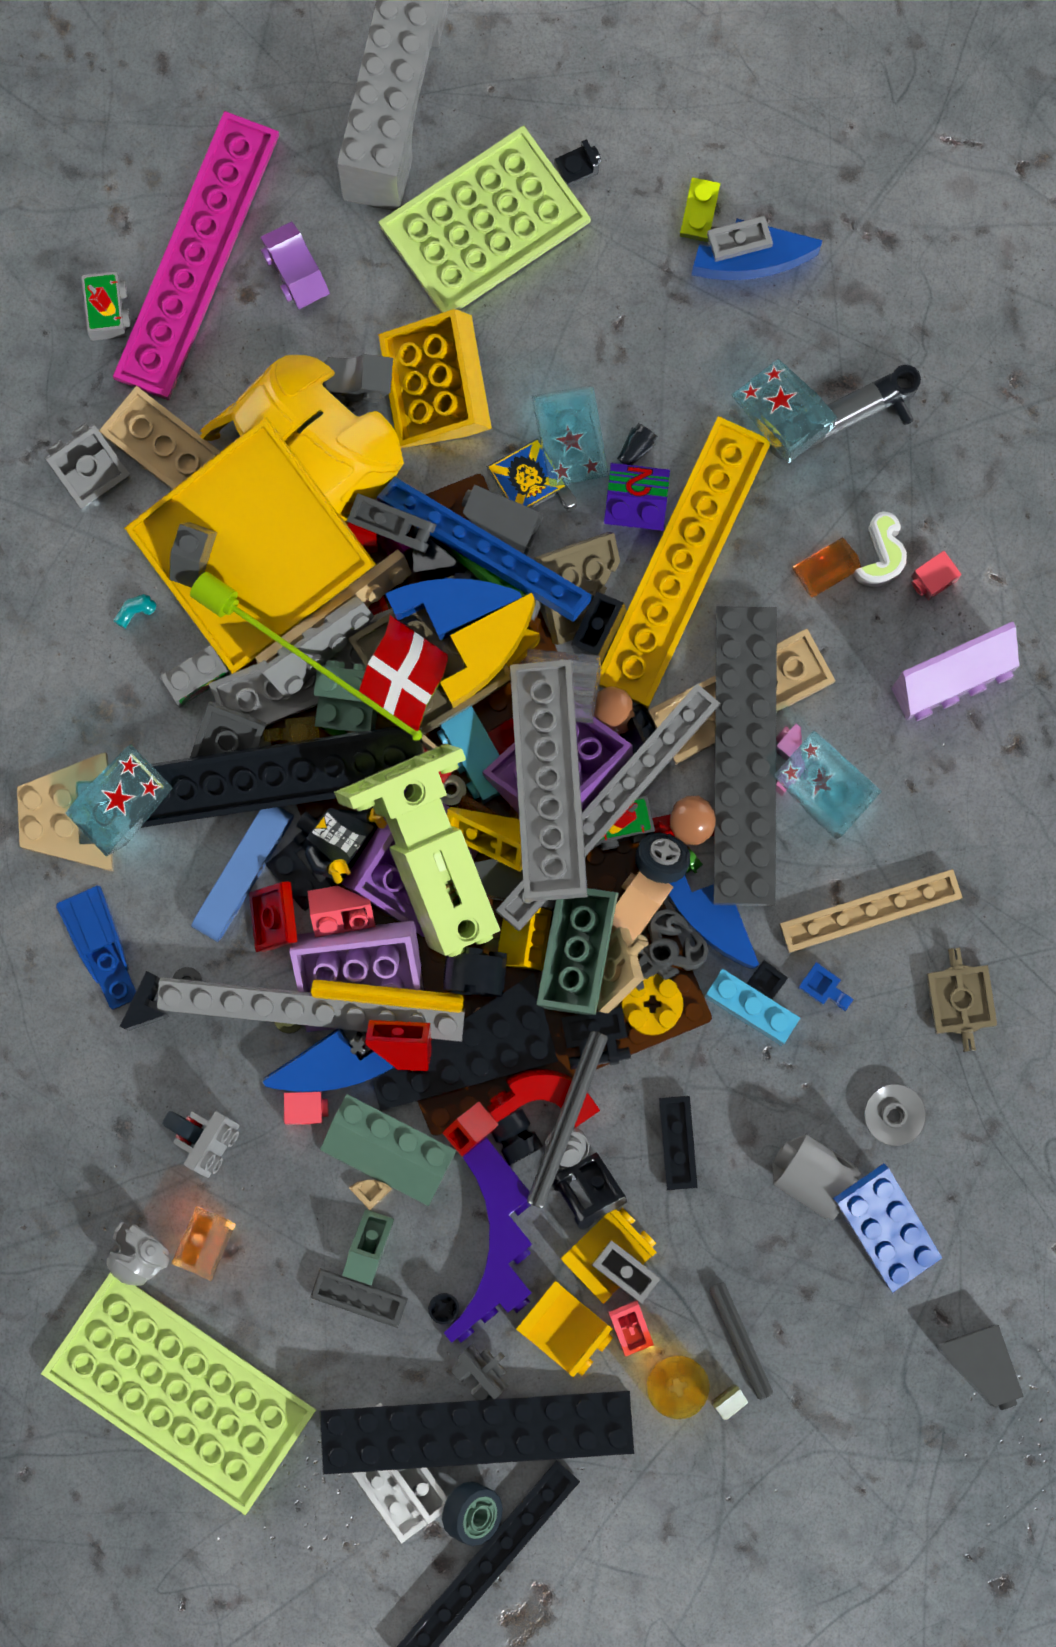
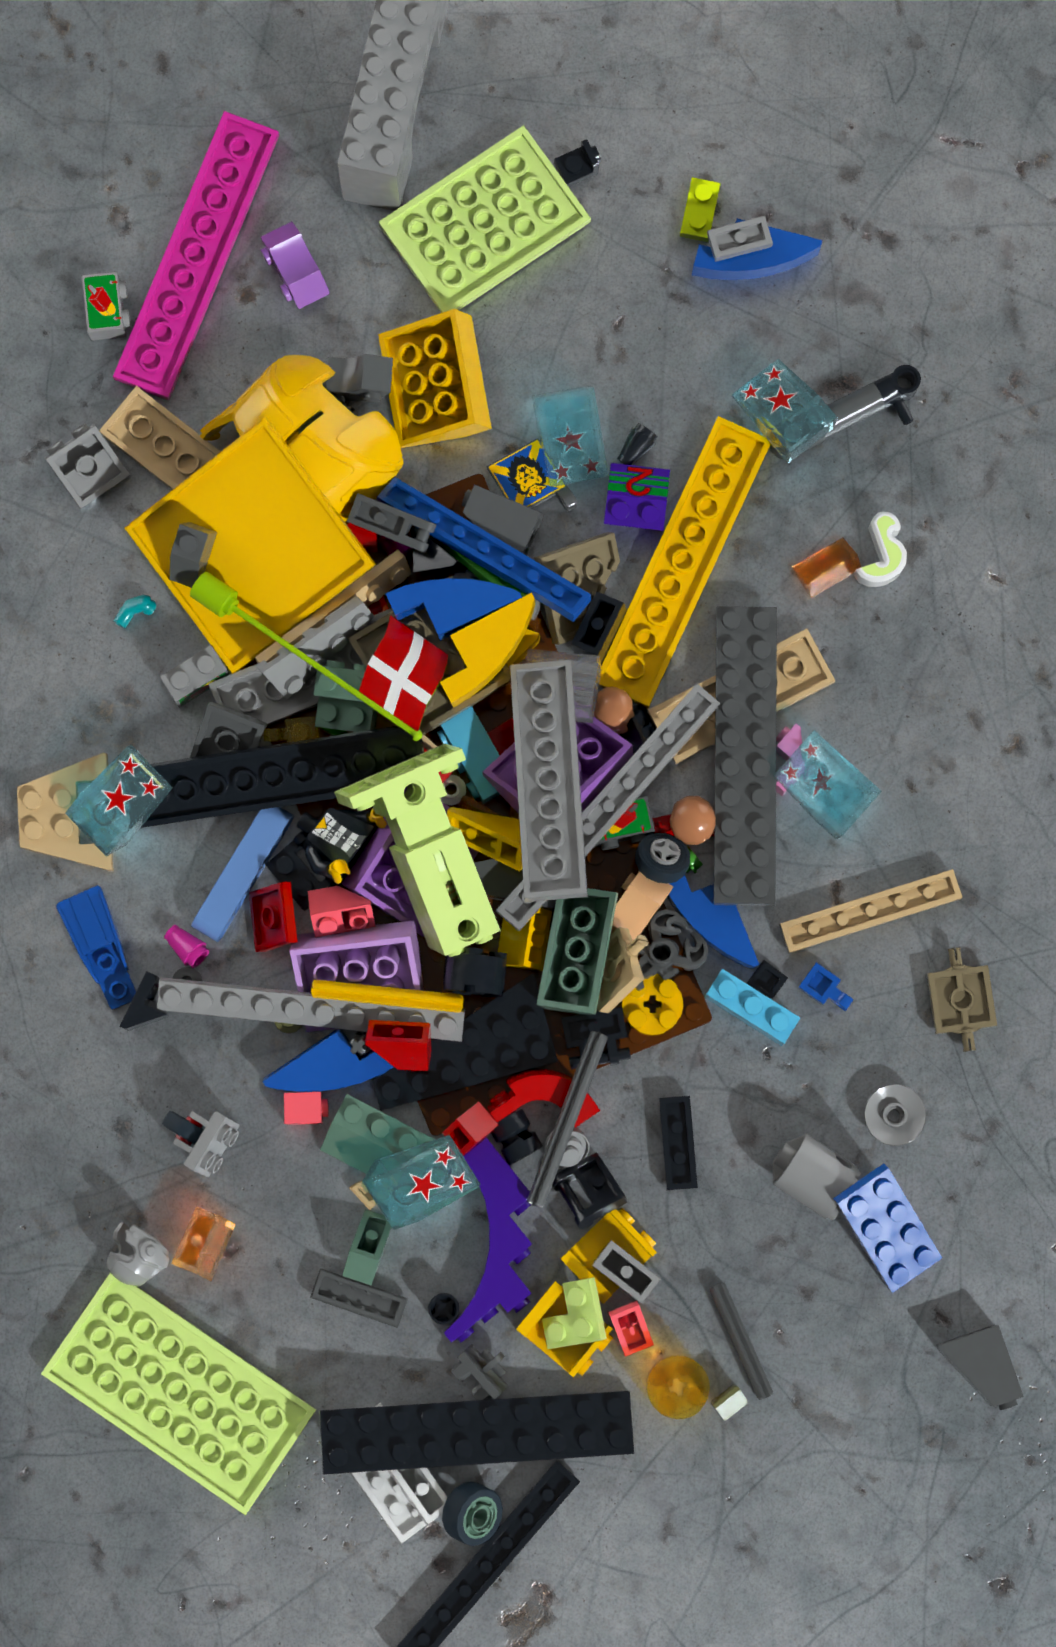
lavender slope [891,622,1019,721] -> none
coral brick [911,551,962,601] -> none
none -> dark pink cone [164,925,209,968]
none -> clear light blue slope [362,1135,480,1230]
none -> yellowish green plate [542,1277,607,1349]

